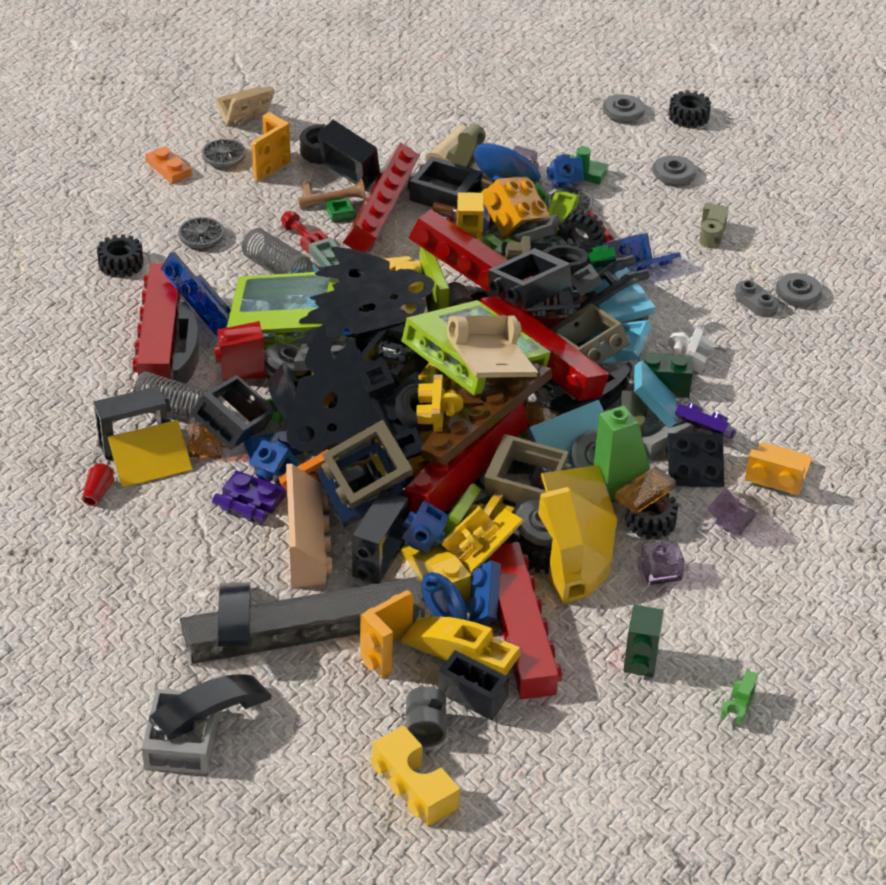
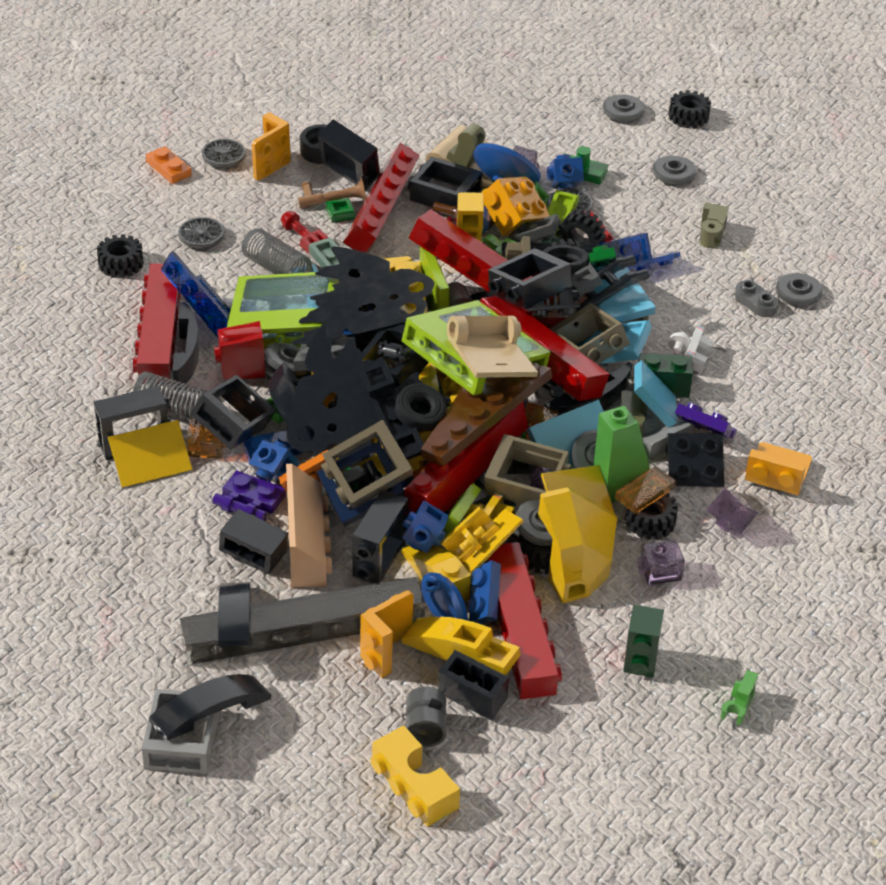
red cone [82,463,115,506] -> none
tan bracket [215,86,275,126] -> none
yellow hips [417,375,464,432] -> none
none -> black brick [219,509,289,574]

